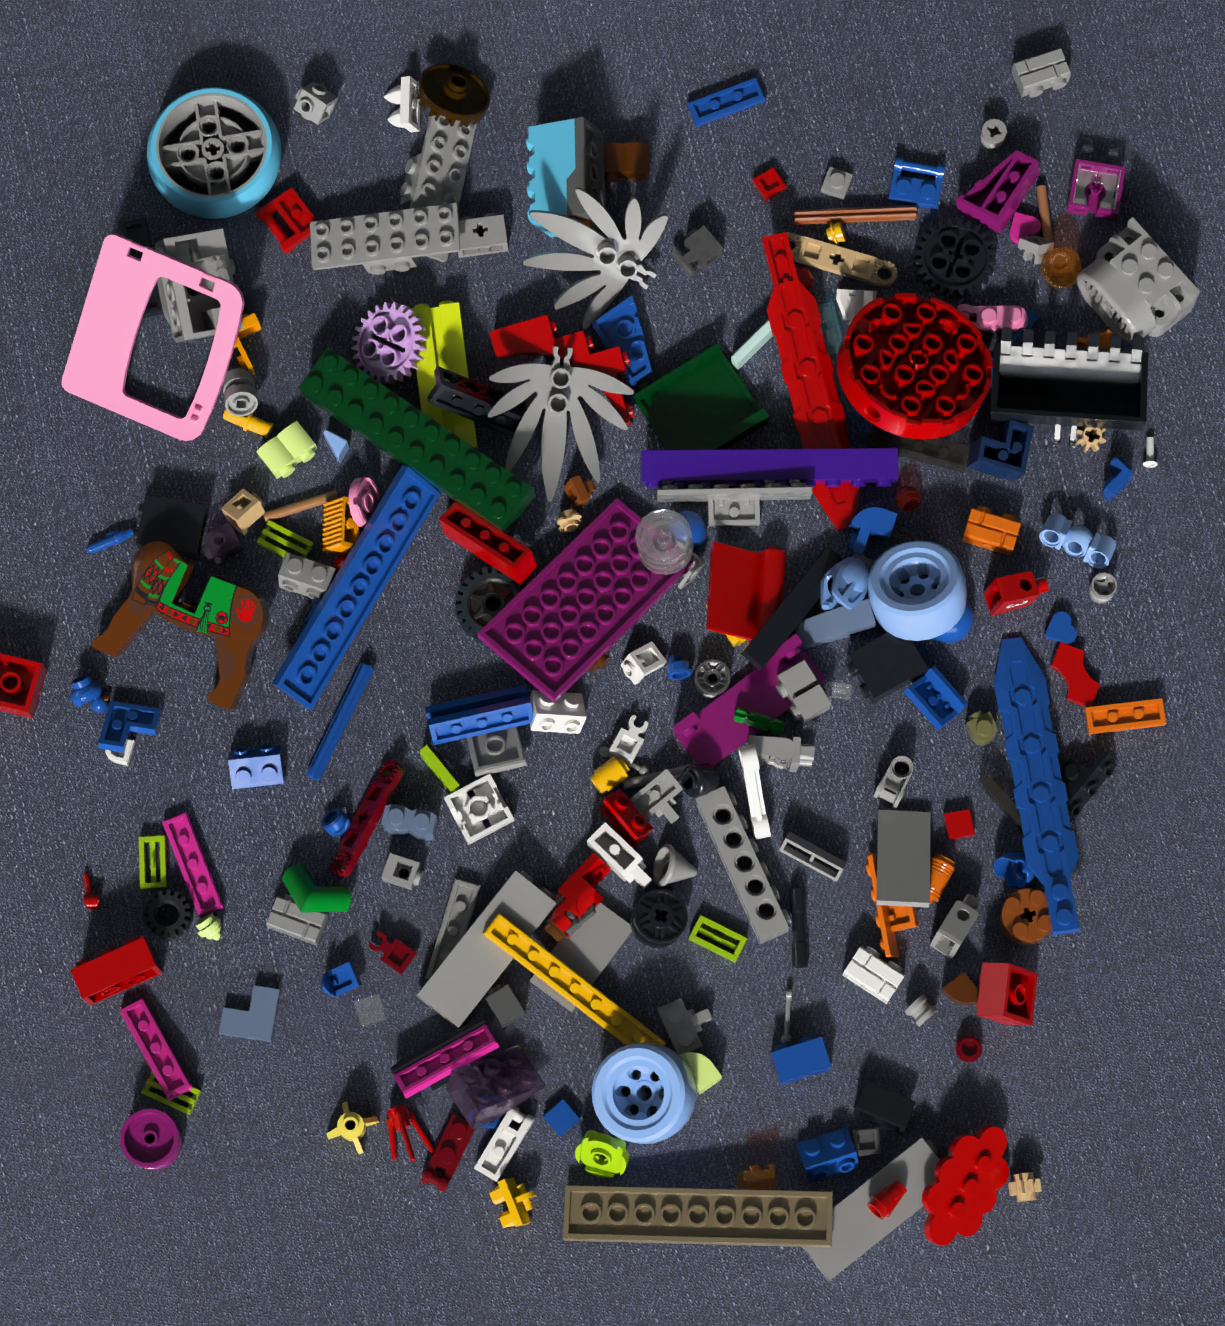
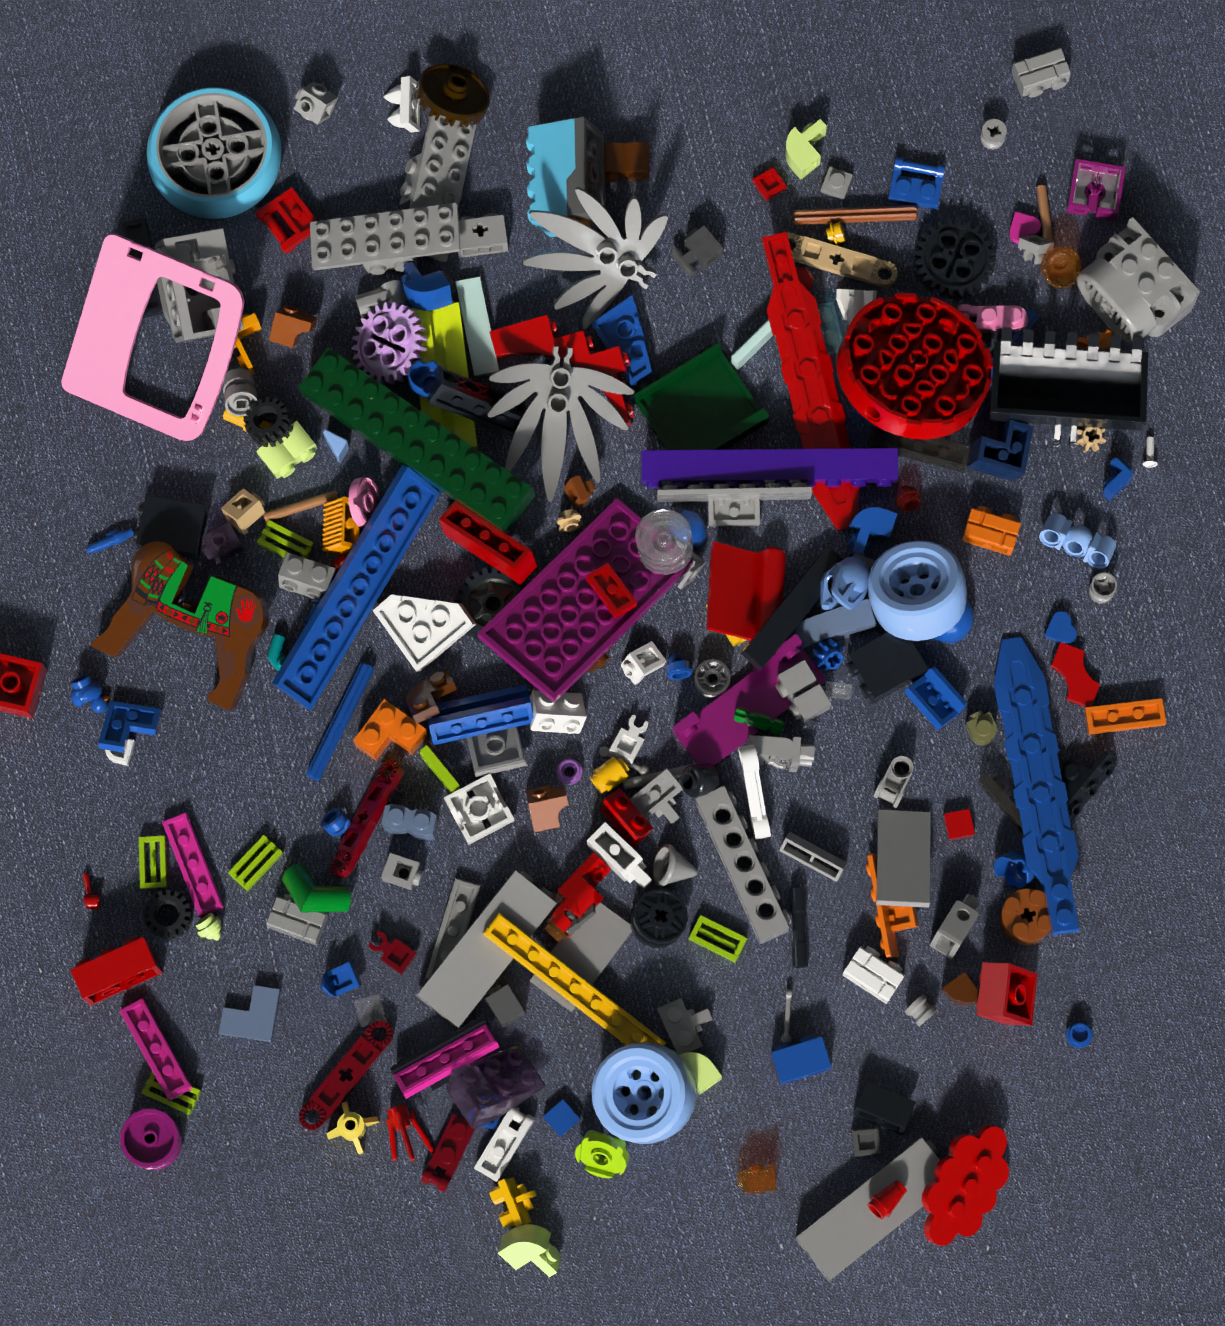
bracket [228,744,284,789] -> none
dark tan plate [563,1186,833,1247] -> none
blue tile [687,77,765,128] -> none
blue bracket [796,1127,859,1183] -> none
orange head [930,854,955,904] -> none
dark red plate [955,1036,982,1063] -> none
magenta wedge [956,150,1040,234] -> none
red torso [983,571,1049,616] -> none
tan gear [1008,1172,1042,1202] -> none
none -> lime tile [228,835,283,892]
none -> black tyre [244,397,294,447]
none -> teal arm [267,634,287,671]
none -> dark orange brick [269,304,317,348]
none -> dark red piece [299,1020,394,1131]
none -> orange brick [353,699,428,761]
none -> light grey piece [355,280,409,318]
none -> white plate [373,595,476,672]
none -> blue brick [402,262,453,311]
none -> reddish brown plate [406,670,457,724]
none -> blue hair [408,360,448,398]
none -> light aqua tile [455,277,499,378]
none -> yellowish green brick [498,1224,562,1277]
none -> brick [525,785,569,832]
none -> medium lavender plate [556,759,582,785]
none -> red plate [586,563,637,619]
none -> yellowish green brick [785,119,827,179]
none -> blue gear [812,638,845,672]
none -> blue plate [1066,1022,1093,1048]

